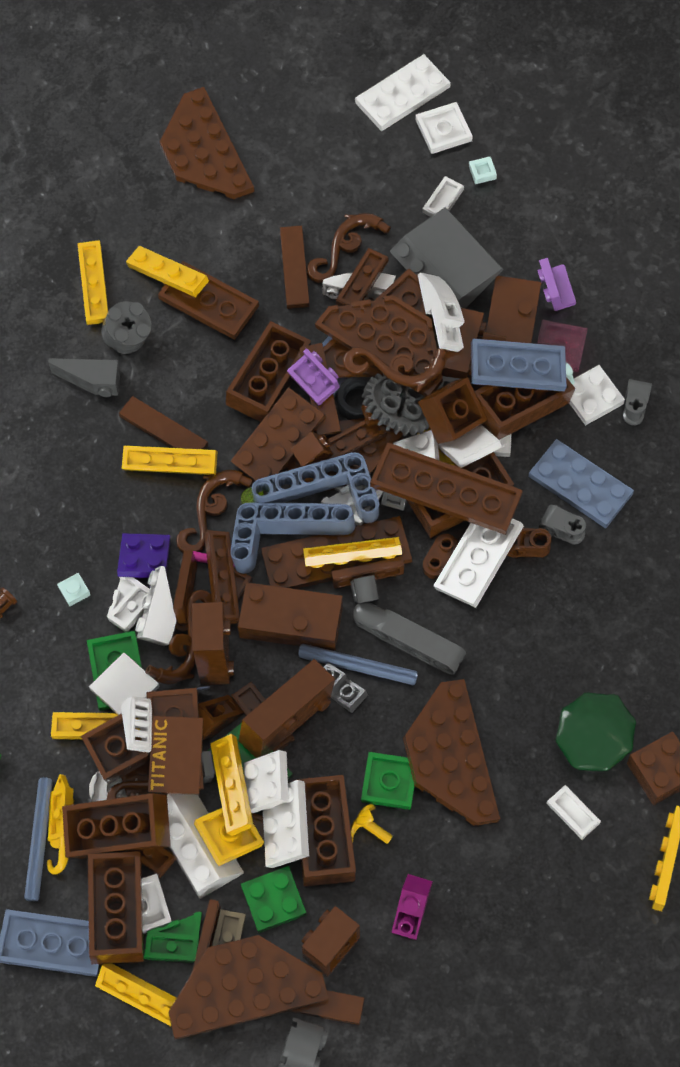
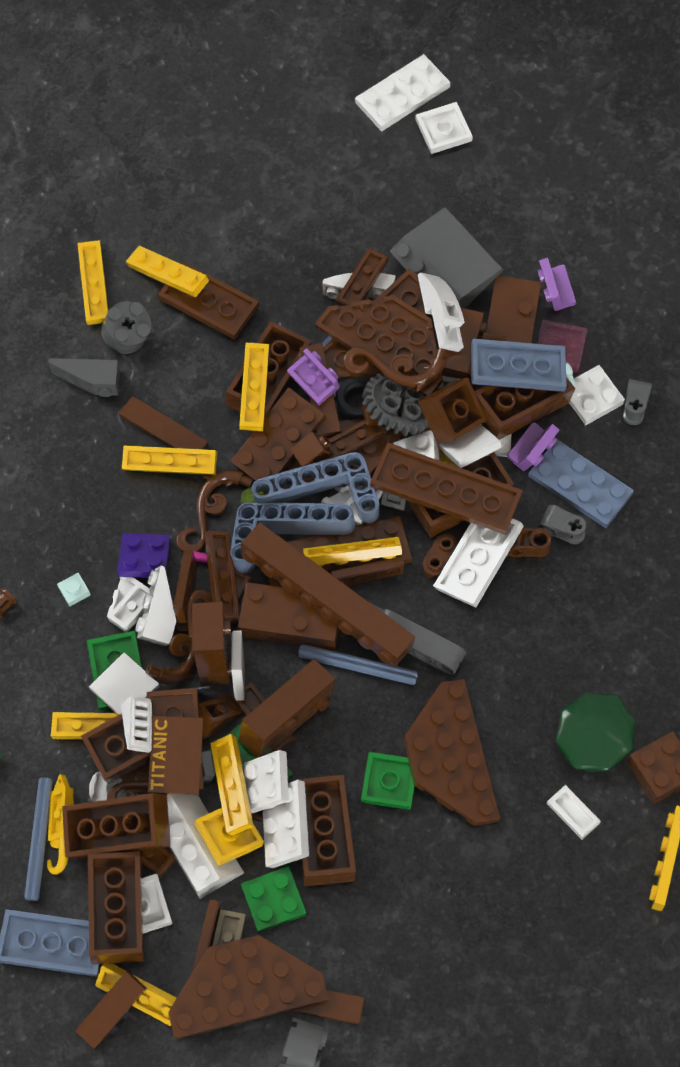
green wing [144,912,202,963] -> none
reddish brown plate [160,86,254,199] -> none
reddish brown tile [280,225,310,309] -> none
reddish brown brick [301,906,360,977] -> none
reddish brown plant [307,213,391,283] -> none
flat silver slope [324,663,368,713] -> none
dark grey piece [350,575,380,603] -> none
yellow plant [350,804,393,844] -> none
magenta slope [391,874,433,940] -> none
white tile [422,176,464,217] -> none
light aqua plate [469,157,497,184] -> none
none -> reddish brown tile [75,971,147,1049]
none -> white tile [232,631,245,701]
none -> yellow plate [239,343,269,431]
none -> reddish brown brick [241,522,415,667]
none -> medium lavender bracket [507,422,559,471]

